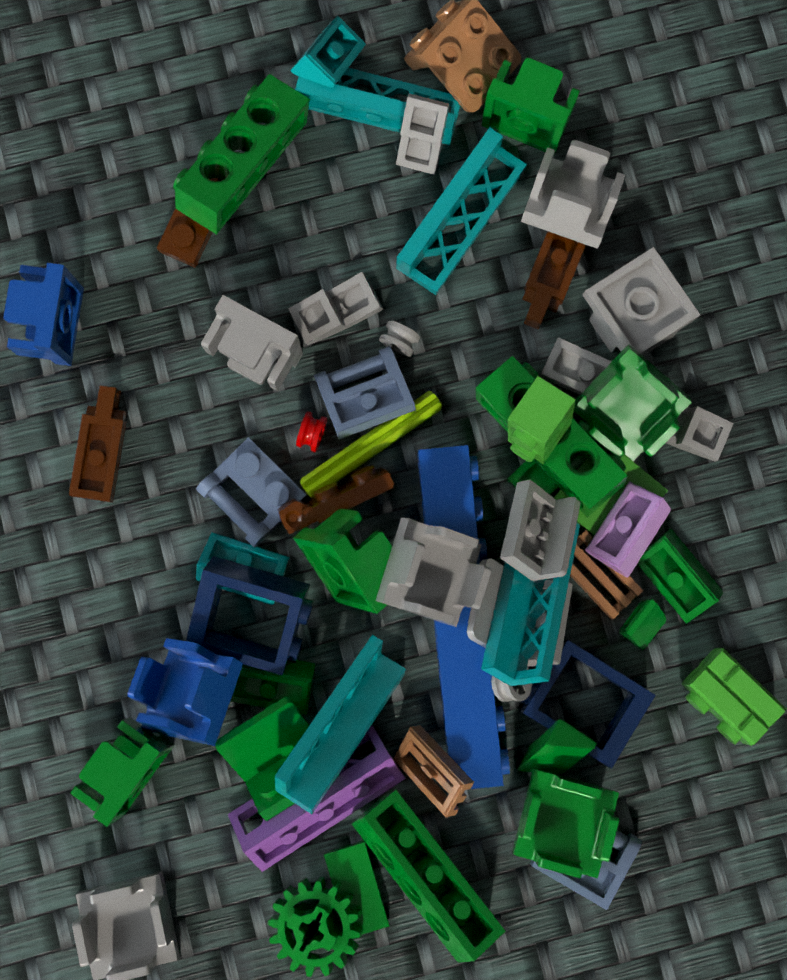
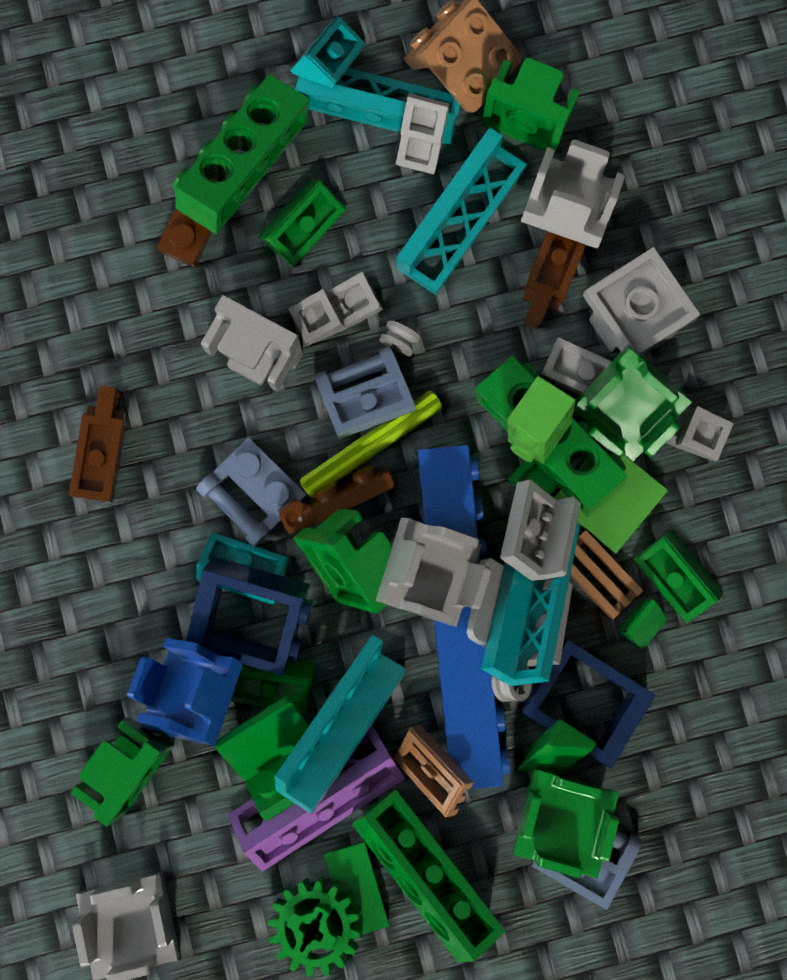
blue panel [3,263,84,366] -> none
red bush [296,411,327,453] -> none
lavender slope [585,481,671,577] -> none
bright green brick [681,648,786,746] -> none
none -> green slope [258,179,347,267]

